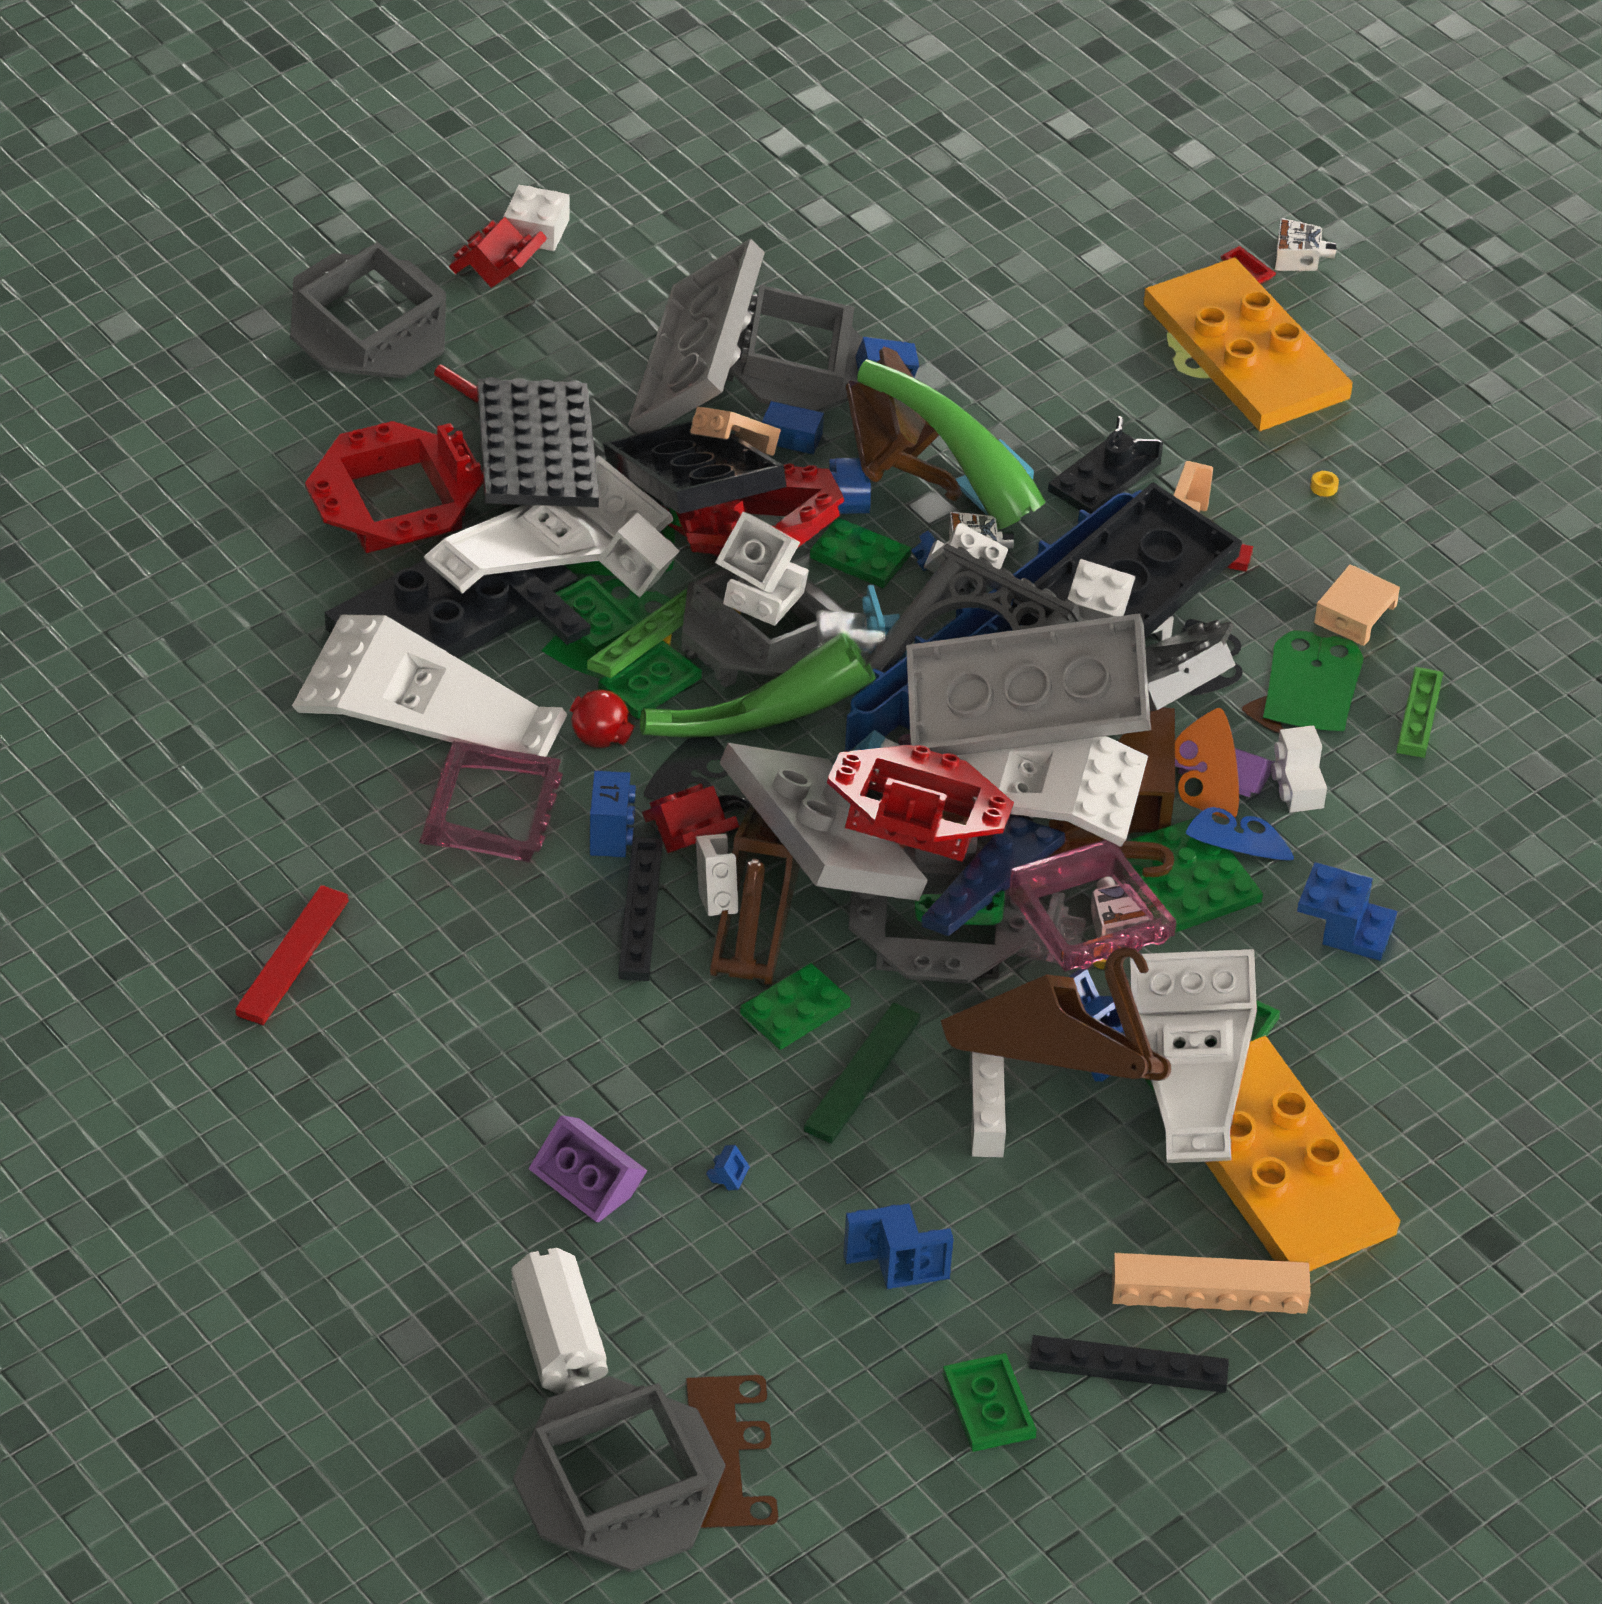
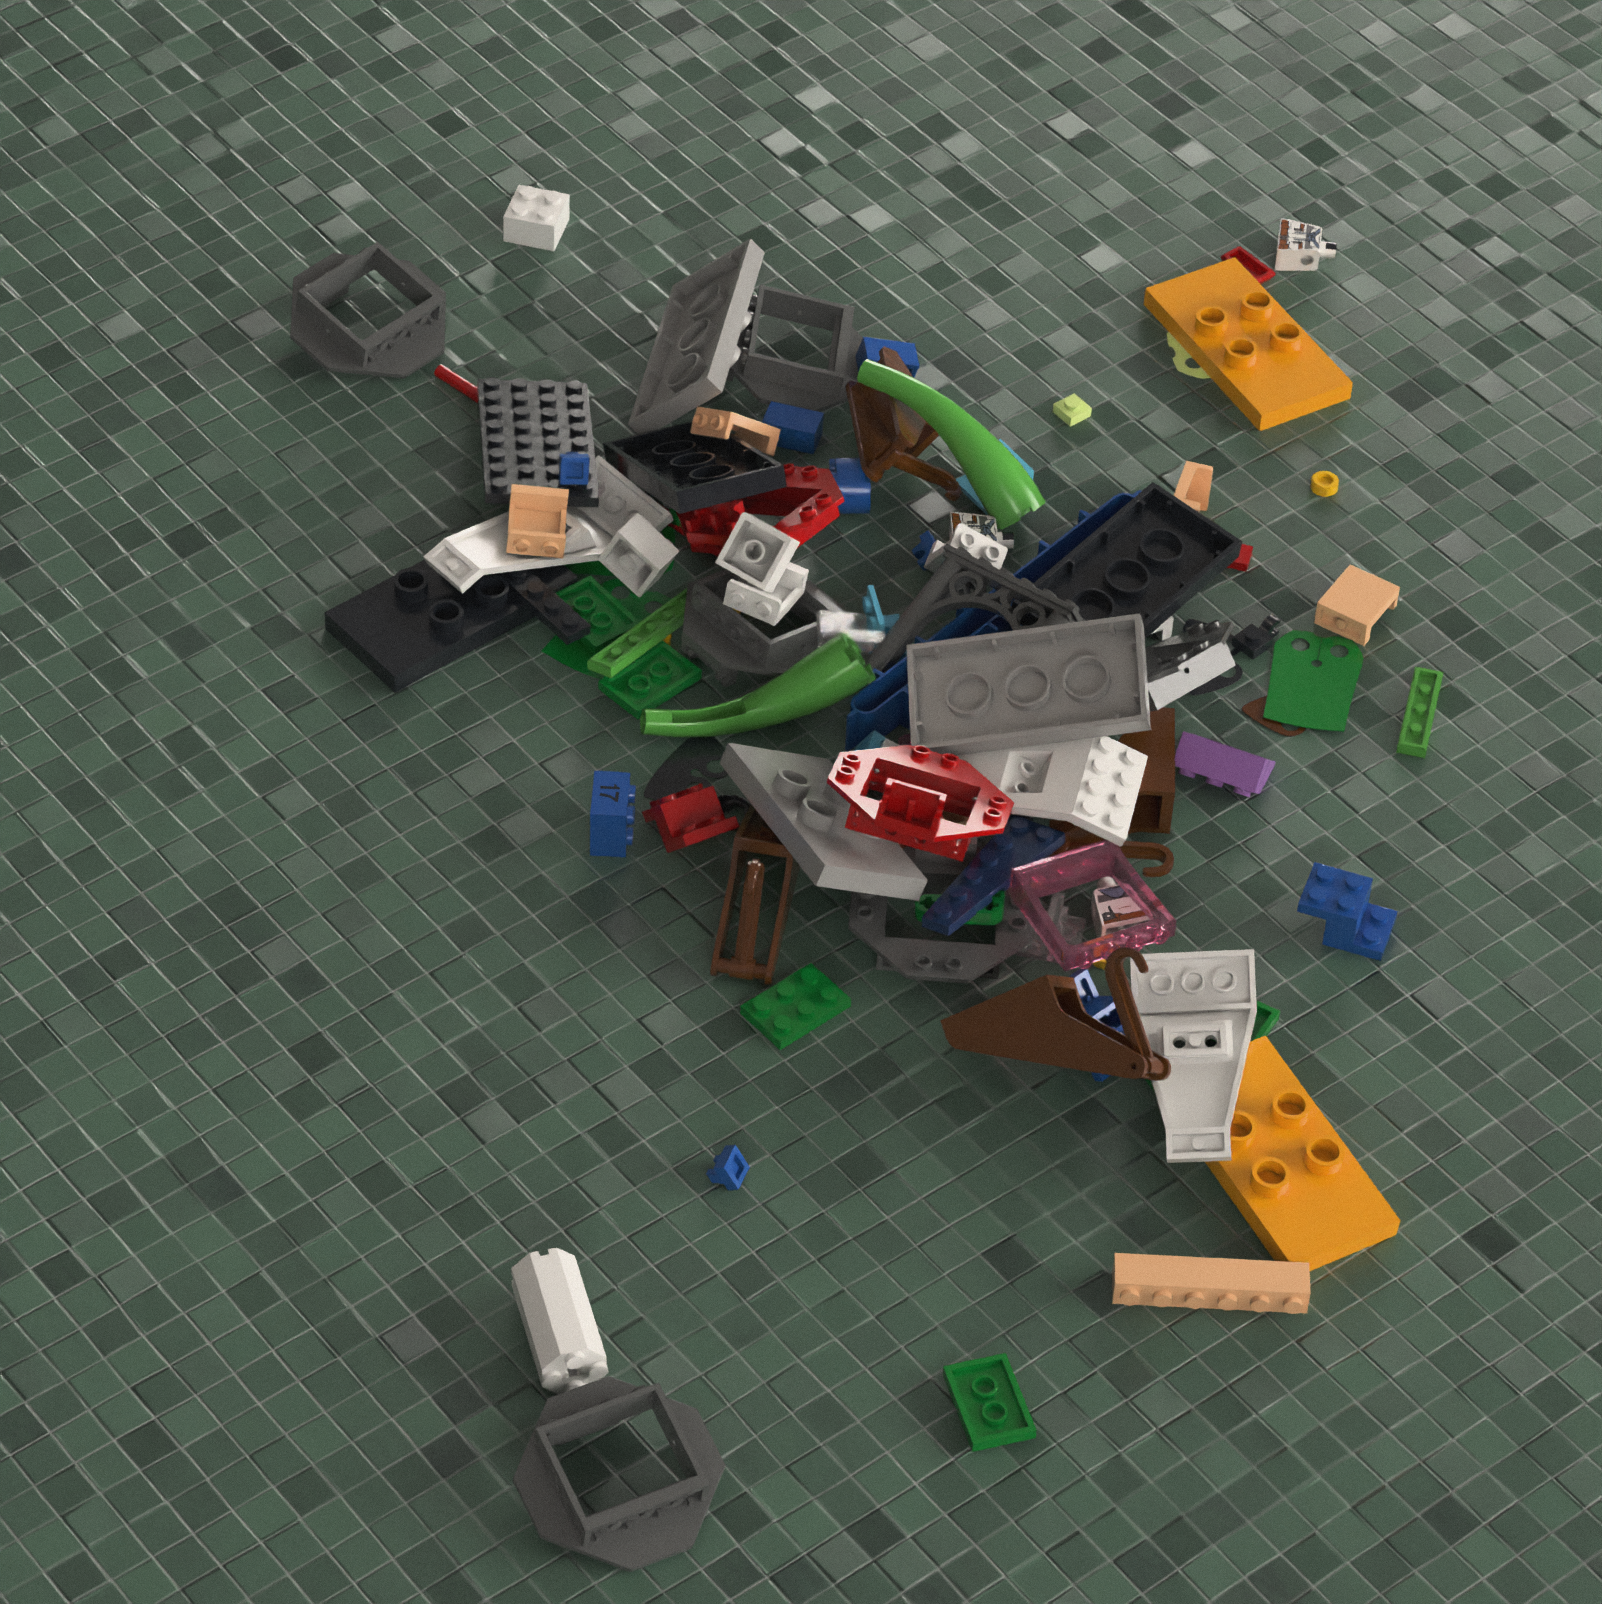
red tile [235,885,349,1026] -> none
white wing [292,615,567,761] -> none
red hinge [305,421,483,553] -> none
clear pink windscreen [419,741,563,862] -> none
red bracket [448,217,548,288] -> none
medium lavender slope [528,1115,647,1222] -> none
red brick [569,689,635,748] -> none
black plate [618,837,663,981] -> none
reddish brown piece [686,1375,778,1528] -> none
white panel [696,834,738,916] -> none
dark green tile [804,1002,921,1144] -> none
green plate [810,517,911,588] -> none
blue bracket [843,1203,954,1289] -> none
white arch [969,1052,1006,1157] -> none
black plate [1029,1335,1229,1393] -> none
black plate [1048,416,1163,514] -> none
white brick [1067,559,1136,621] -> none
green plate [1099,817,1263,939] -> none
orange piece [1175,708,1239,819] -> none
blue piece [1186,807,1294,860] -> none
white brick [1271,725,1327,813] -> none
none -> light nougat panel [506,484,569,558]
none -> blue tile [558,452,589,485]
none -> yellowish green plate [1053,394,1092,427]
none -> black plate [1232,614,1281,660]

